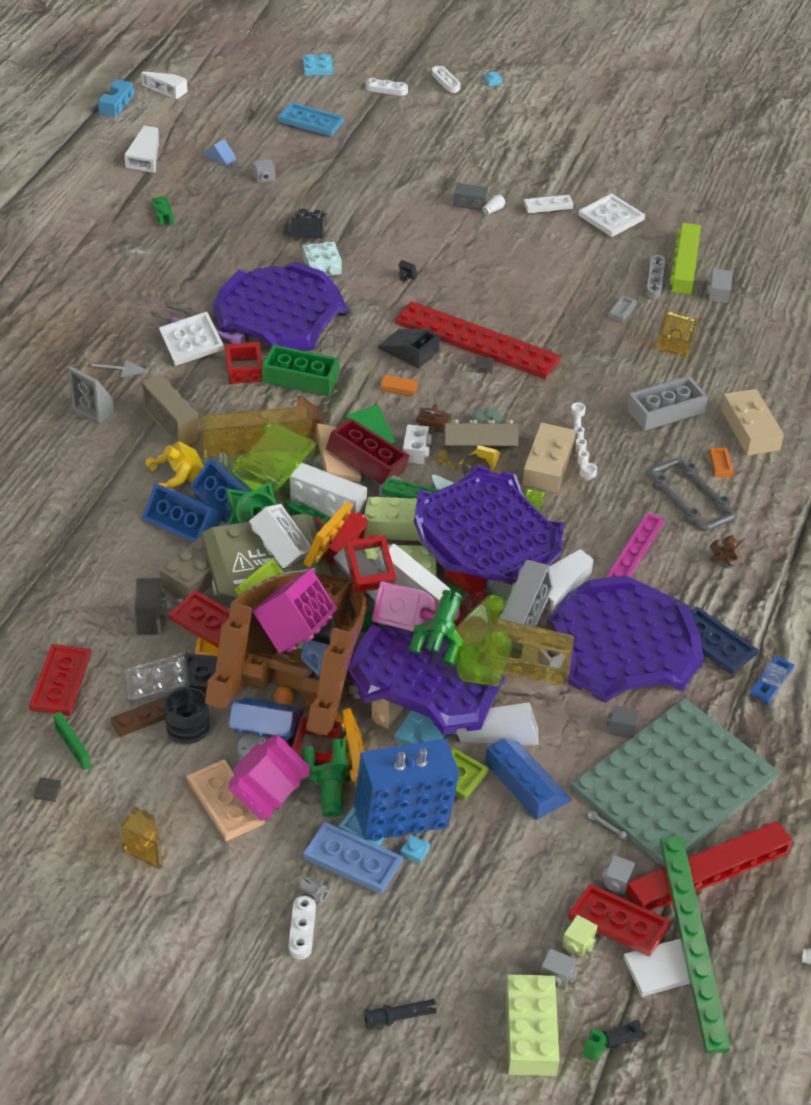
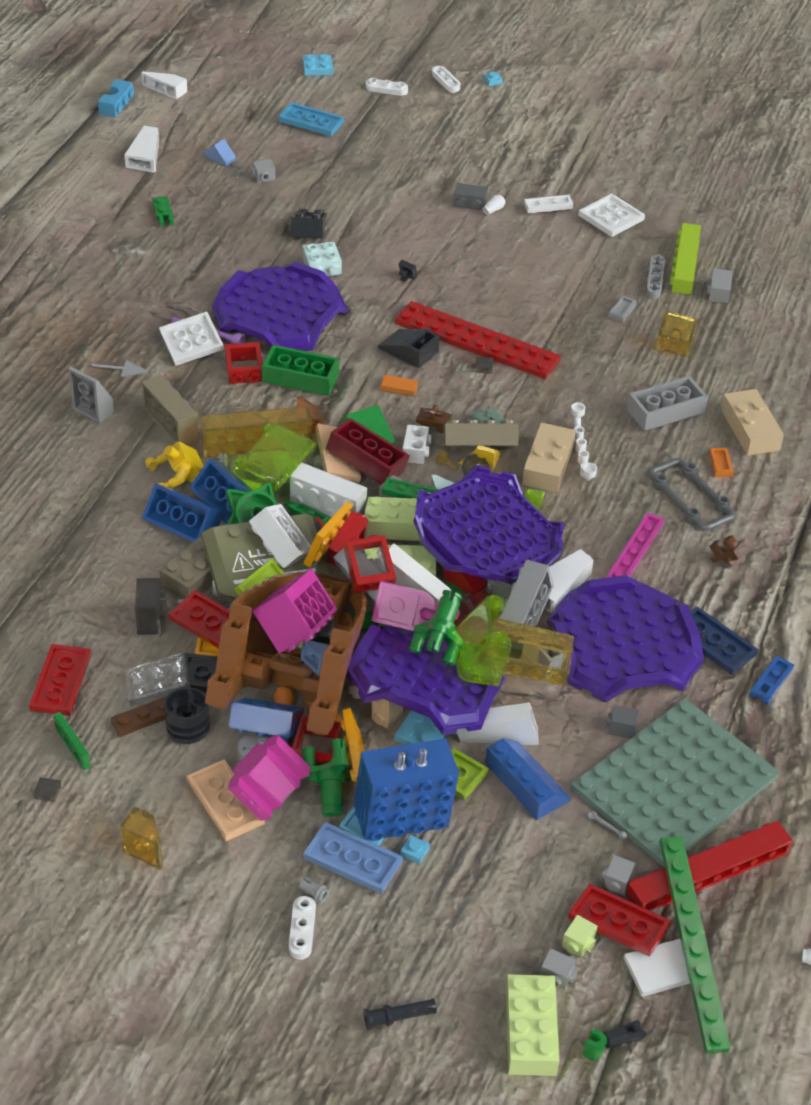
clear plate [762,662,788,688] -> none

